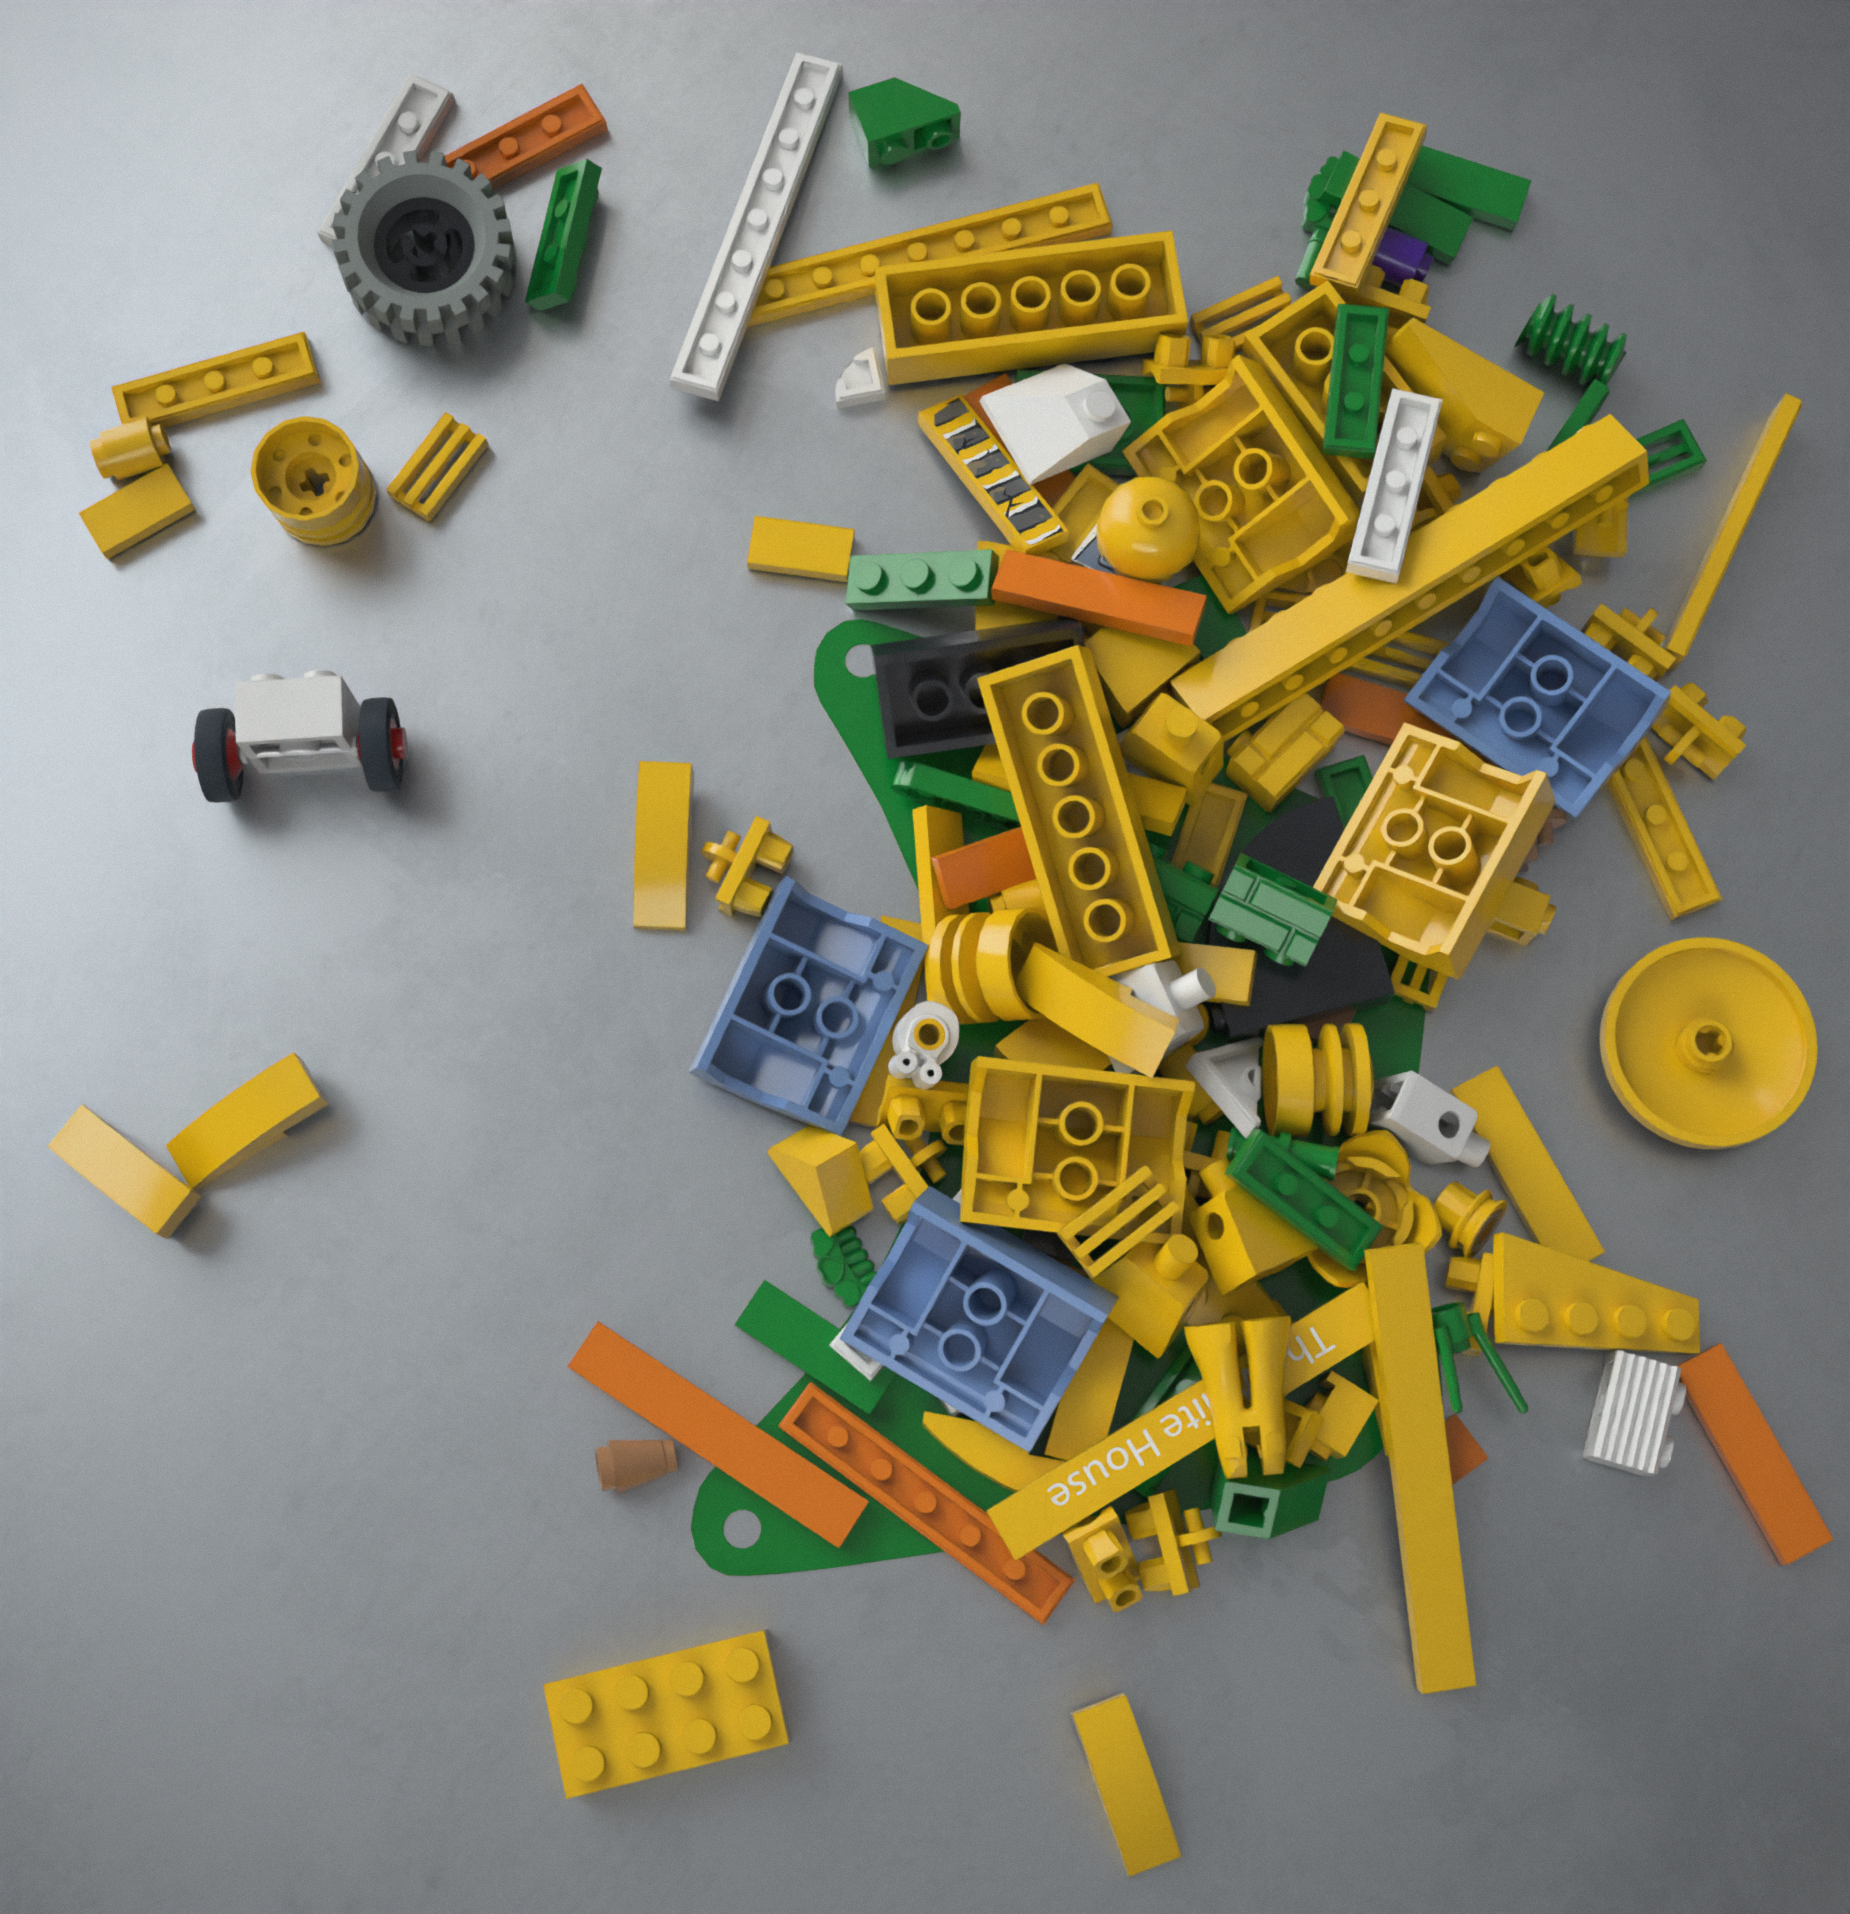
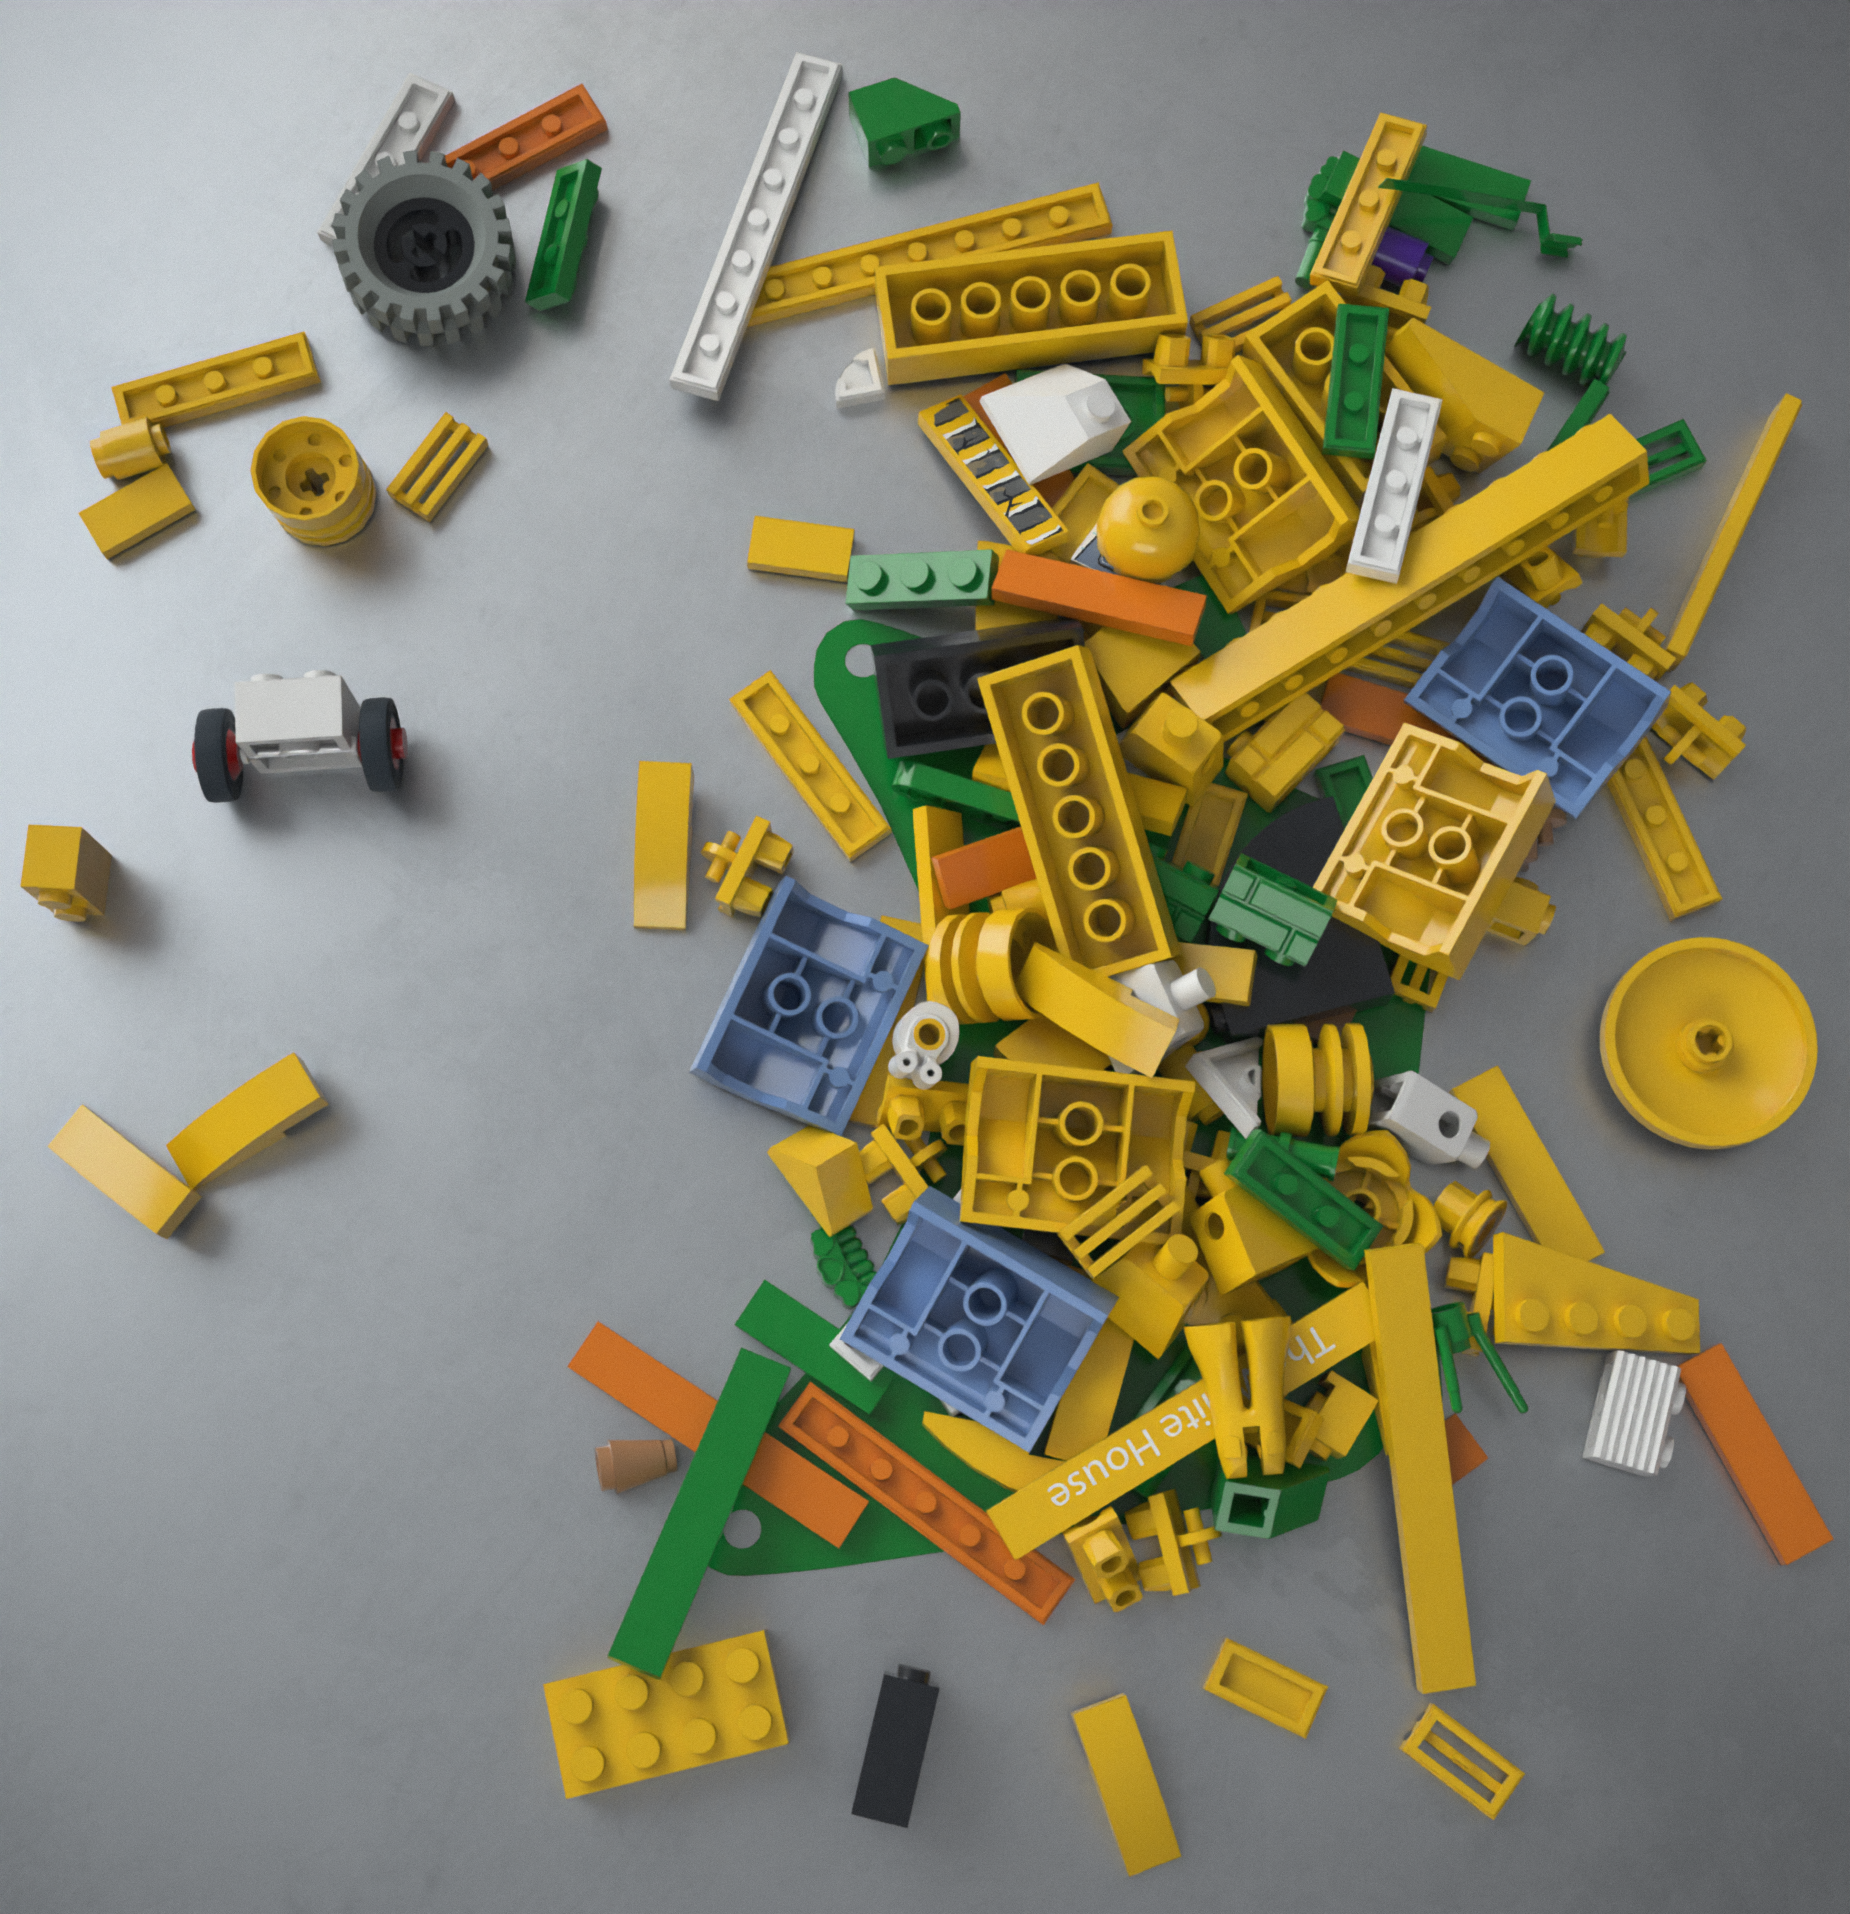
none -> yellow brick [20,824,112,922]
none -> green tile [607,1347,791,1680]
none -> yellow tile [729,670,892,863]
none -> black brick [851,1663,940,1828]
none -> yellow tile [1202,1637,1328,1739]
none -> green piece [1378,178,1583,258]
none -> yellow tile [1399,1703,1525,1820]

